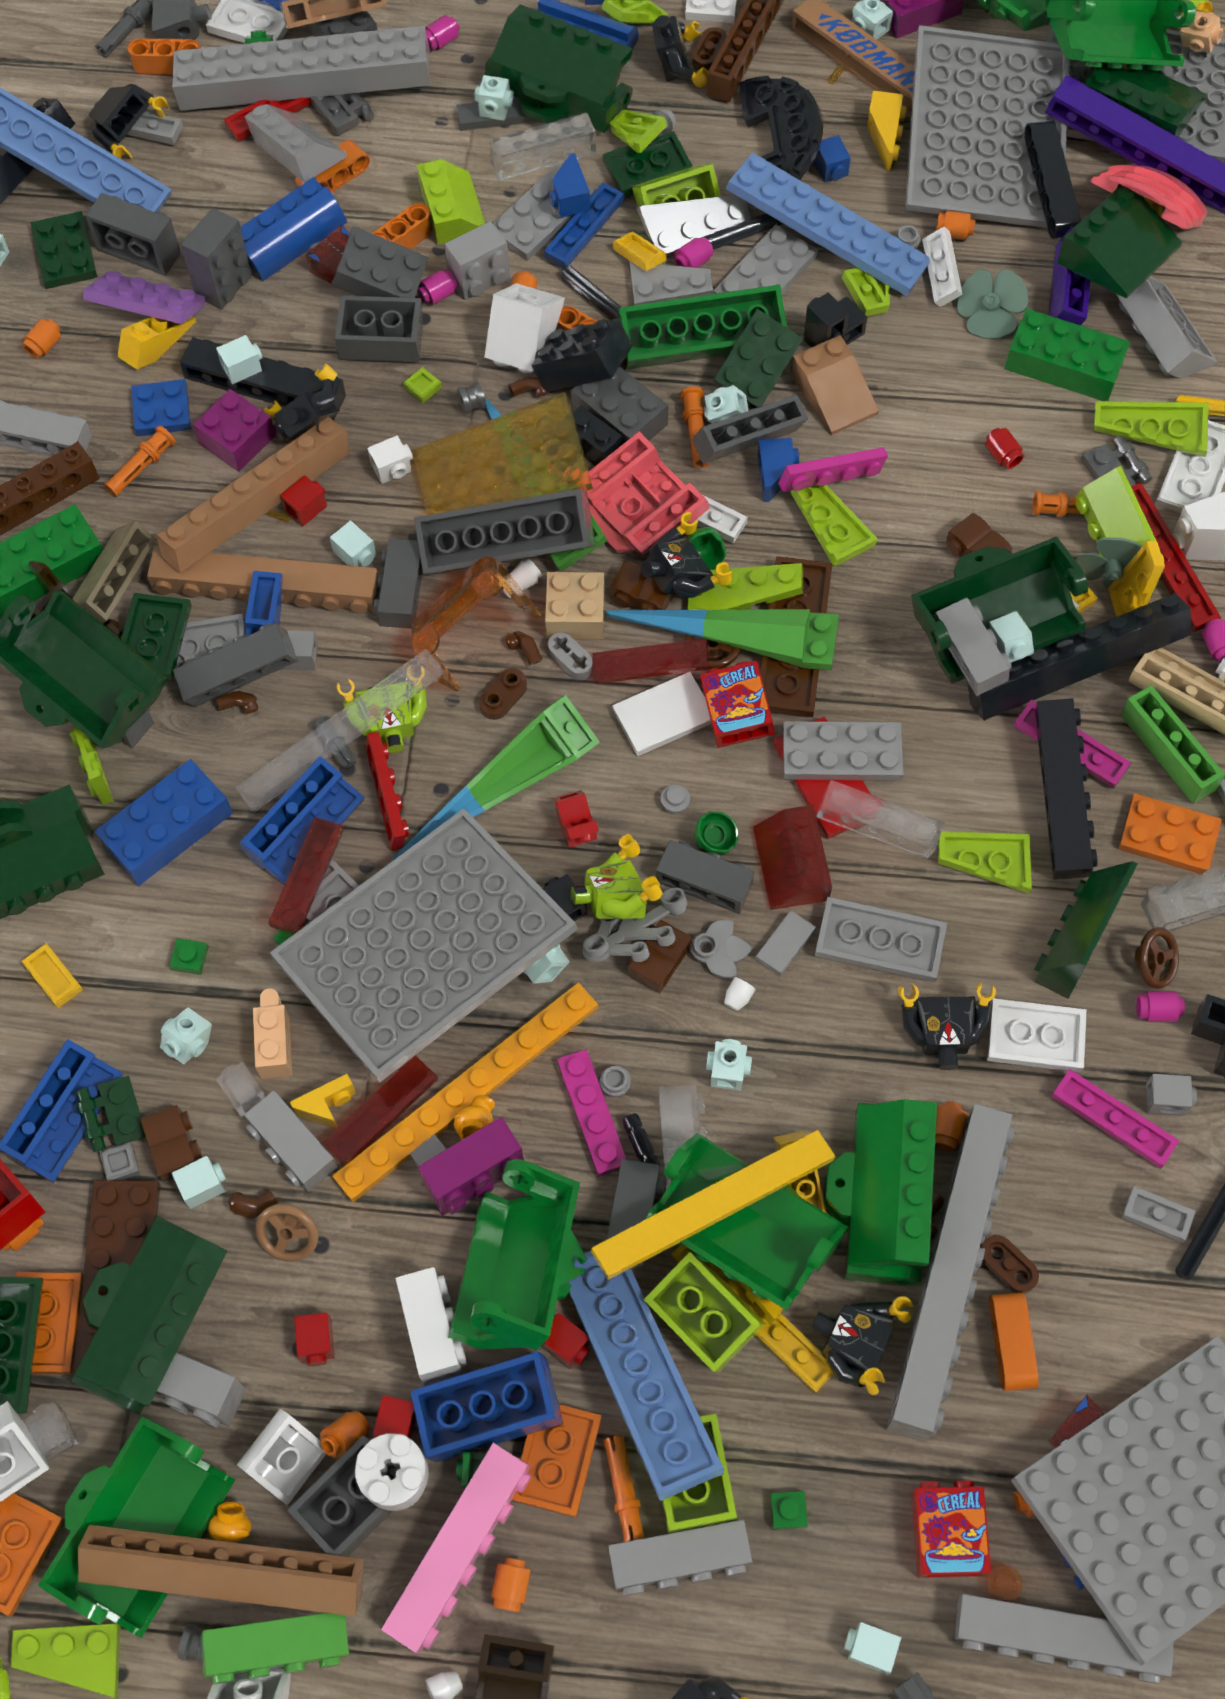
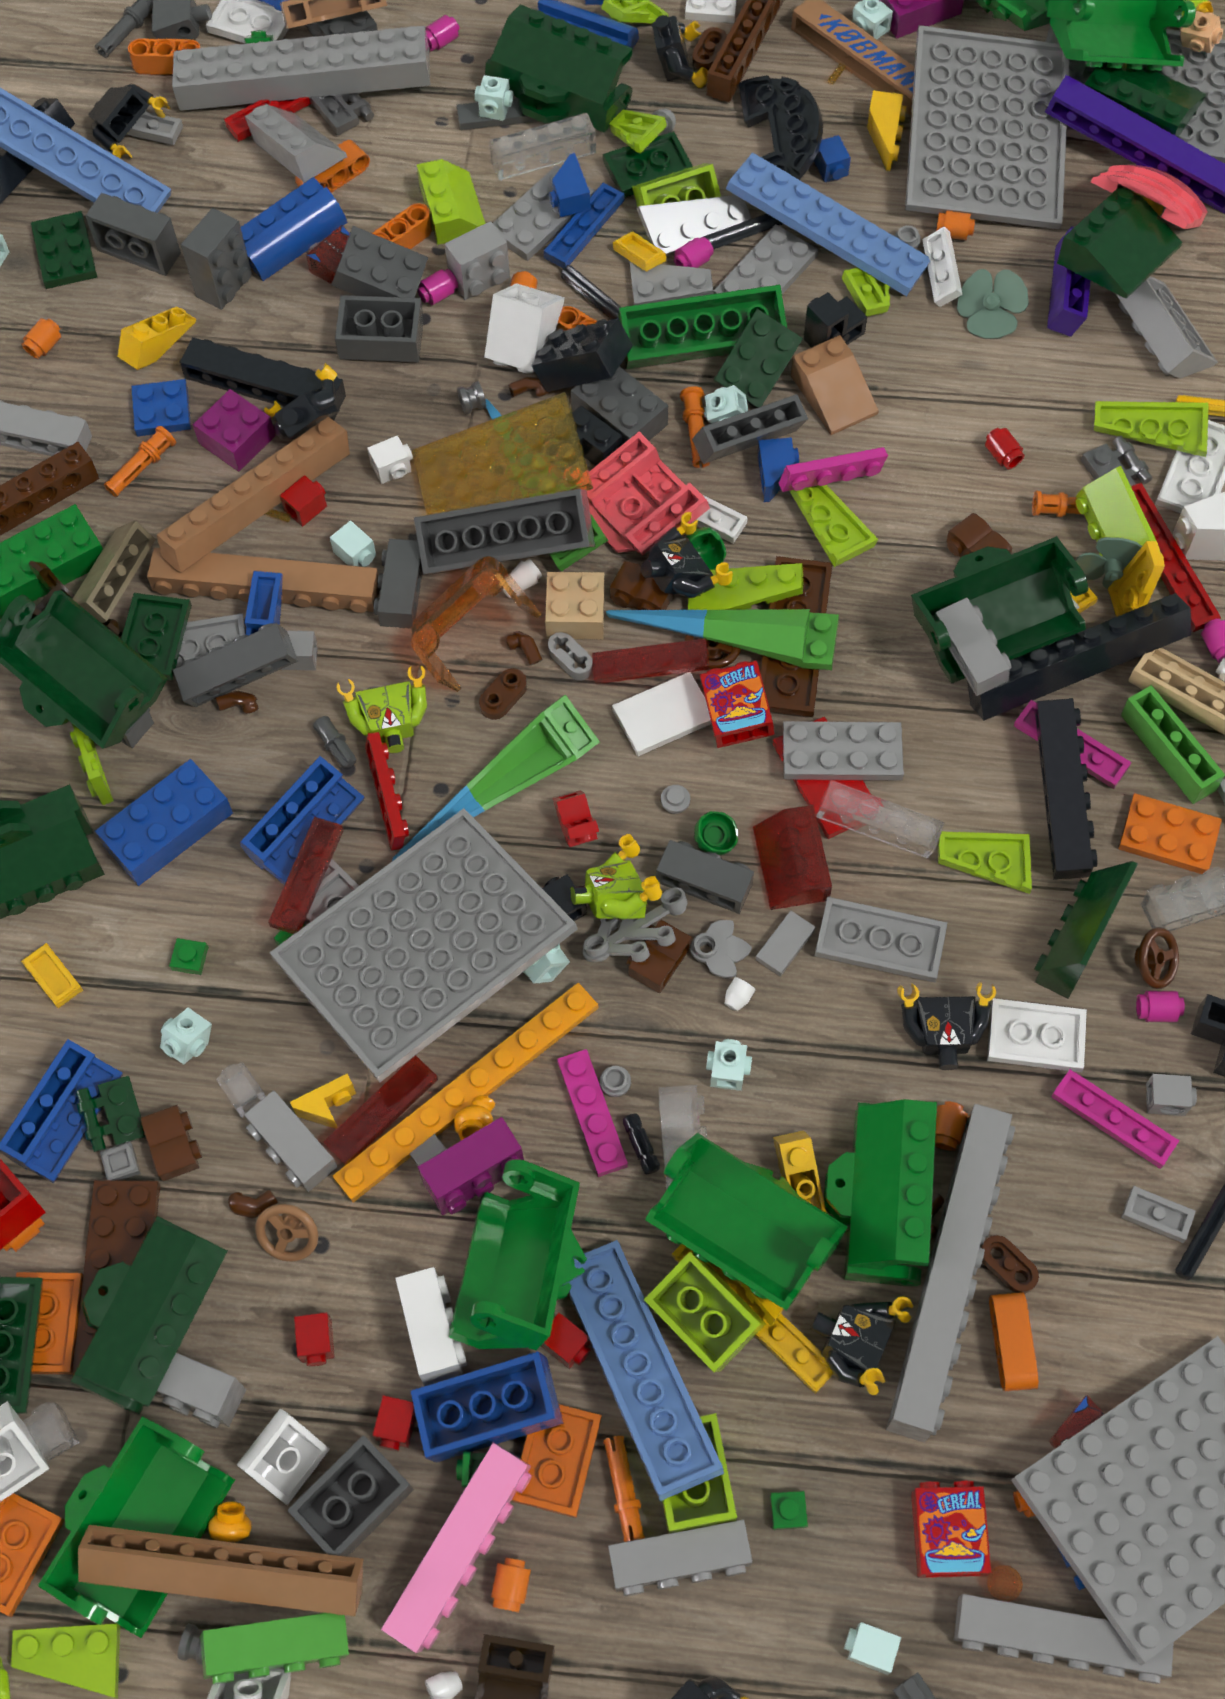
medium lavender plate [83,271,205,324] -> none
light aqua brick [172,1156,226,1209] -> none
light aqua brick [216,335,263,384] -> none
clear tile [235,648,445,812] -> none
light nougat brick [253,988,292,1079] -> none
orange brick [320,1411,370,1459] -> none
white brick [355,1434,429,1511] -> none
lime tile [403,367,442,404] -> none
yellow tile [591,1130,835,1280] -> none
dark grey brick [607,1159,665,1266] -> none
light aqua brick [989,611,1034,662] -> none
green brick [1004,308,1130,401] -> none
black beam [1024,120,1081,239] -> none

